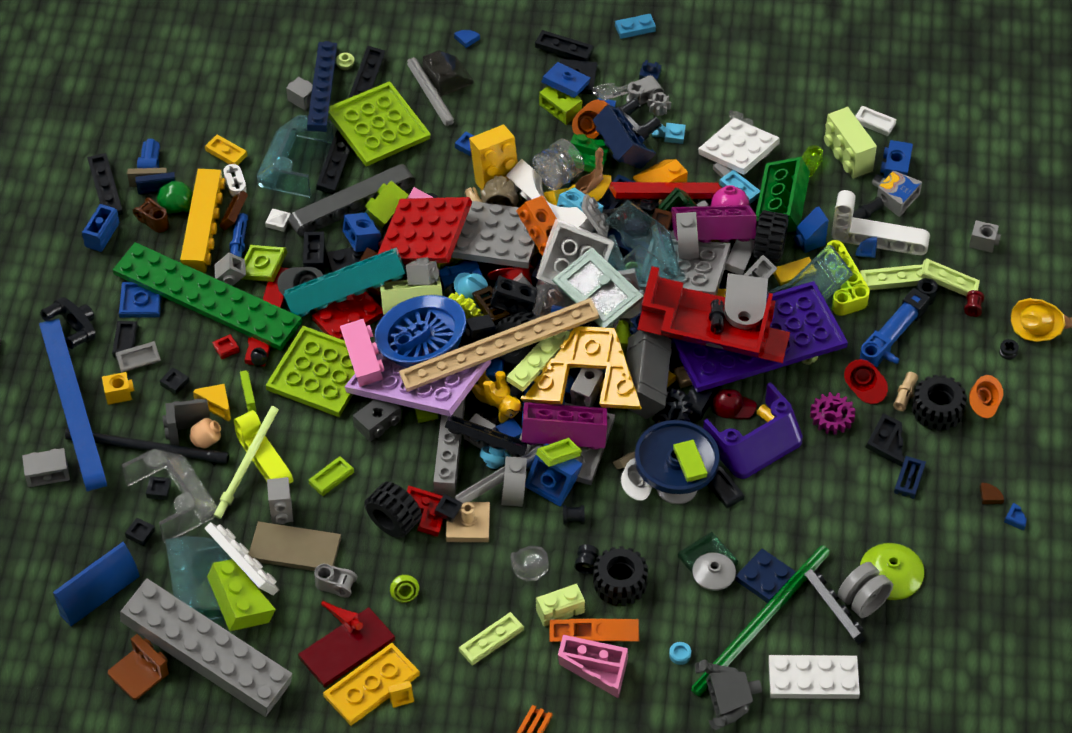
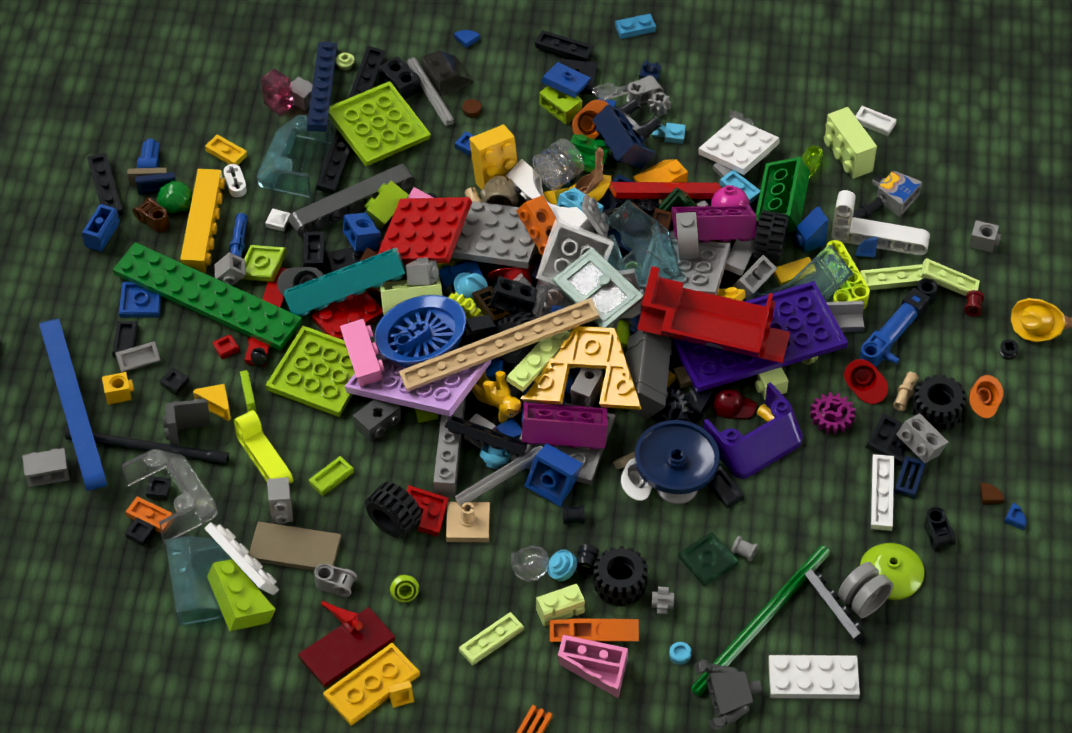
black connector [40,297,95,349] -> none
blue slope [53,542,140,626] -> none
dark orange bracket [108,634,169,700] -> none
light grey brick [120,578,292,717] -> none
light nougat head [189,418,221,449] -> none
yellowish green bar [214,406,279,519] -> none
reddish brown tile [219,191,248,230] -> none
black plate [434,494,463,523] -> none
light grey brick [501,456,527,507] -> none
lime tile [536,438,582,467] -> none
lime tile [673,440,707,482] -> none
light grey dish [693,553,736,591] -> none
black pin [709,299,725,334] -> none
light grey tile [724,273,768,330] -> none
dark blue plate [735,548,796,603] -> none
blue brick [880,140,913,179] -> none
none -> orange plate [125,496,174,533]
none -> clear pink brick [261,68,293,115]
none -> black brick [379,56,420,100]
none -> reddish brown tile [462,99,481,118]
none -> medium azure plate [547,550,577,582]
none -> light grey gear [651,587,674,614]
none -> light grey bush [731,536,758,562]
none -> yellowish green brick [755,367,788,400]
none -> light grey panel [826,301,864,332]
none -> white plate [871,454,894,531]
none -> light grey brick [896,413,949,463]
none -> black piece [924,507,956,550]

